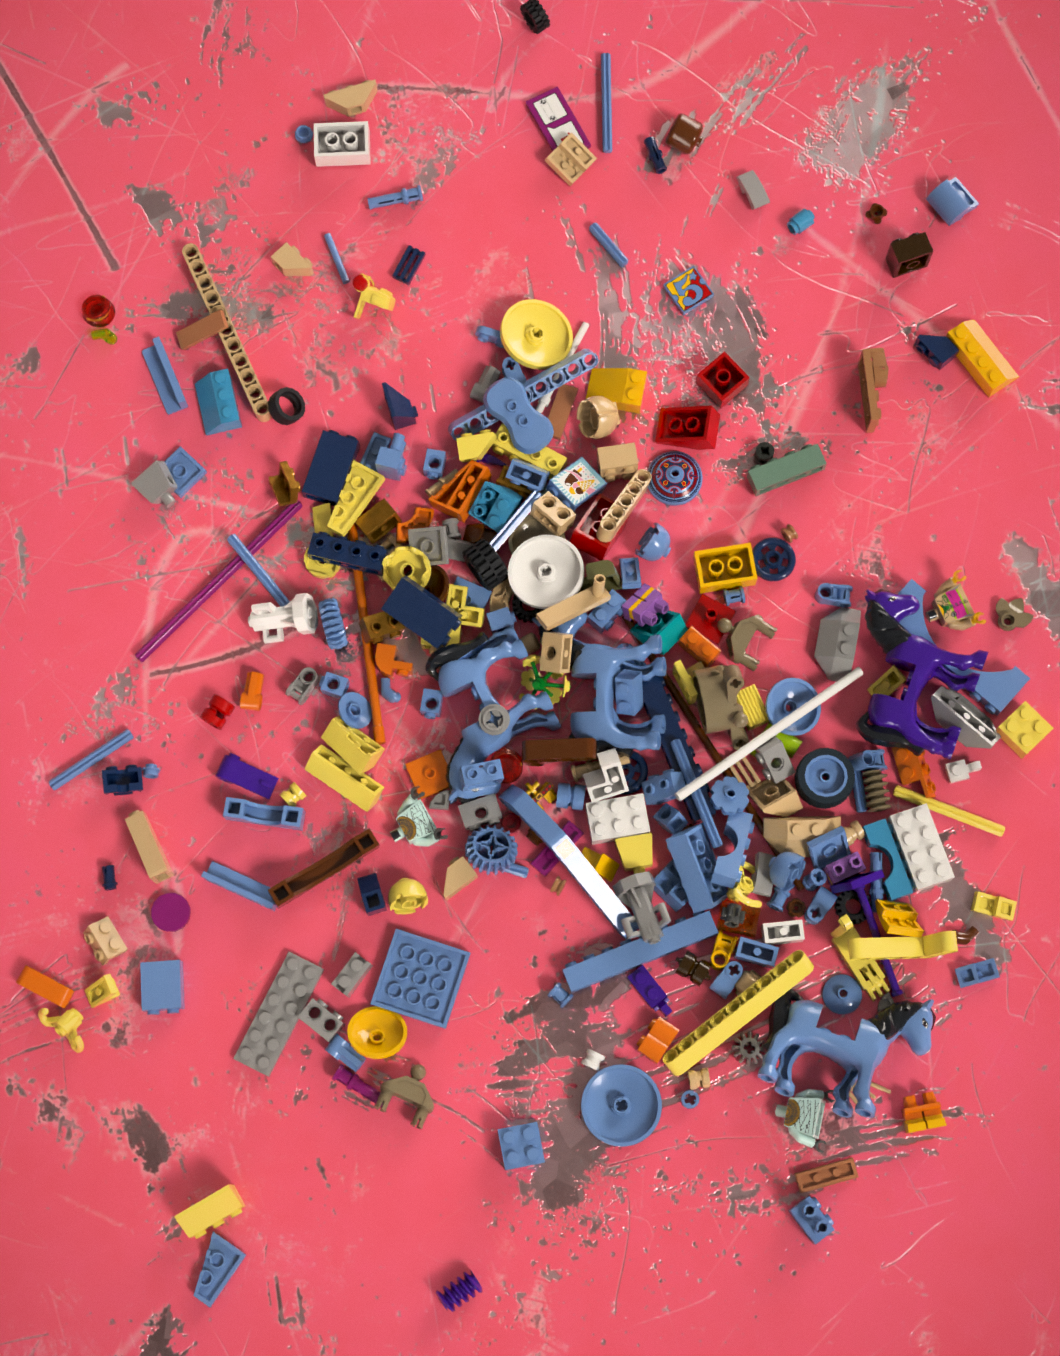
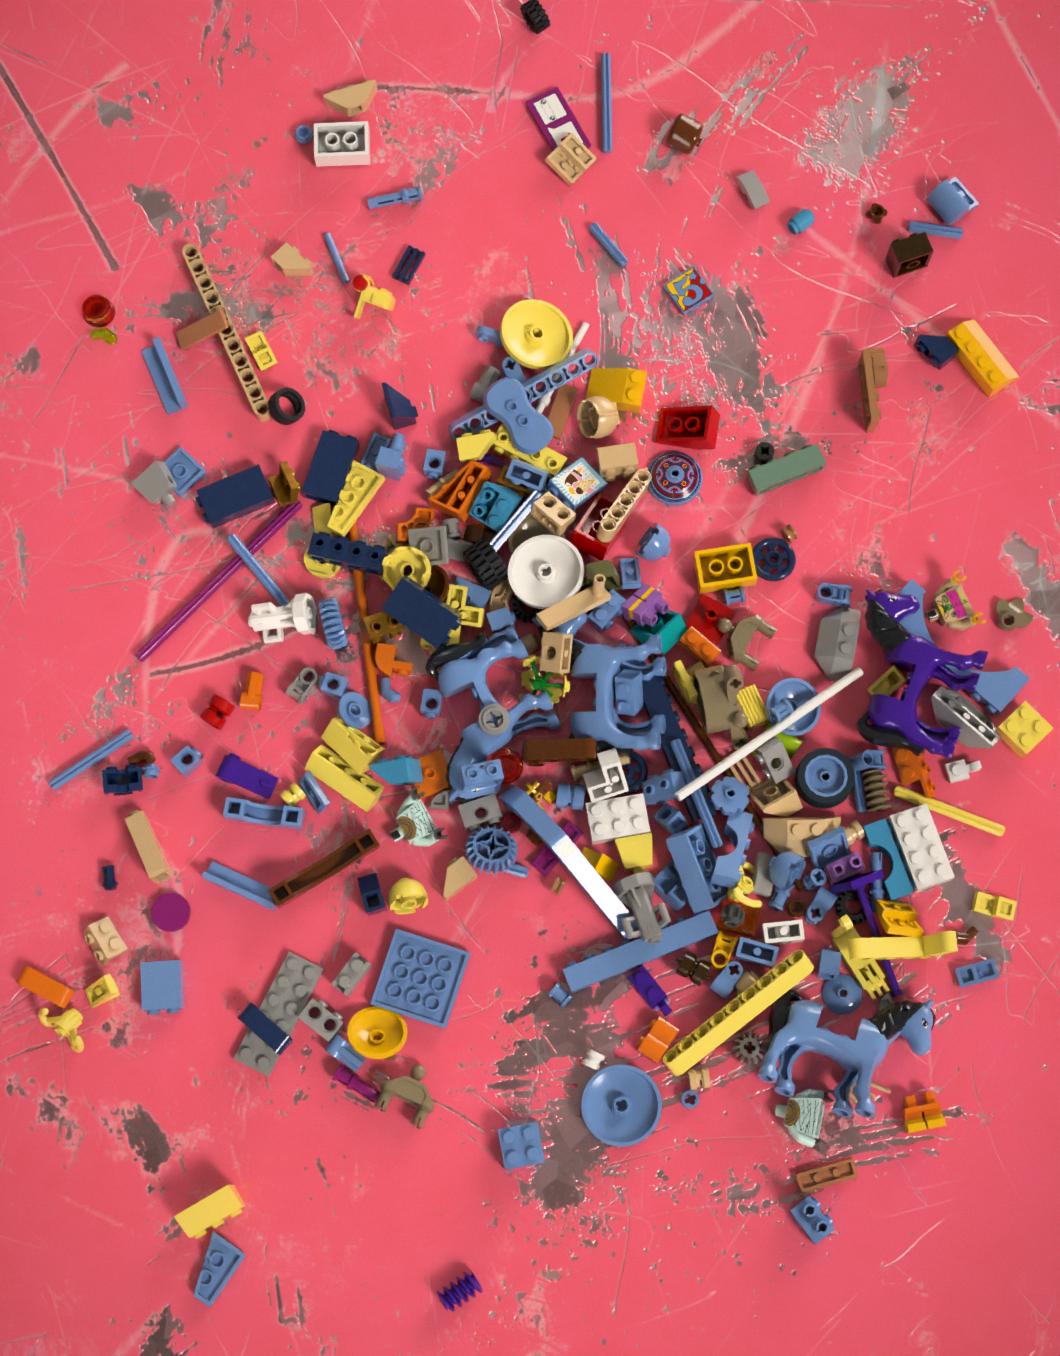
dark azure slope [195,368,242,436] -> none
pearl gold brick [355,498,402,544] -> none
dark blue pin [644,136,667,174] -> none
red brick [696,351,750,409] -> none
none -> reddish brown arm [127,751,156,765]
none -> medium blue brick [170,745,203,778]
none -> dark blue brick [195,464,275,529]
none -> dark blue beam [237,1002,293,1055]
none -> light yellow slope [245,331,278,371]
none -> medium blue tile [298,771,330,814]
none -> dark azure slope [369,755,423,786]
none -> medium blue bush [767,698,794,723]
none -> medium blue brick [816,948,842,981]
none -> medium blue axle [908,221,963,239]

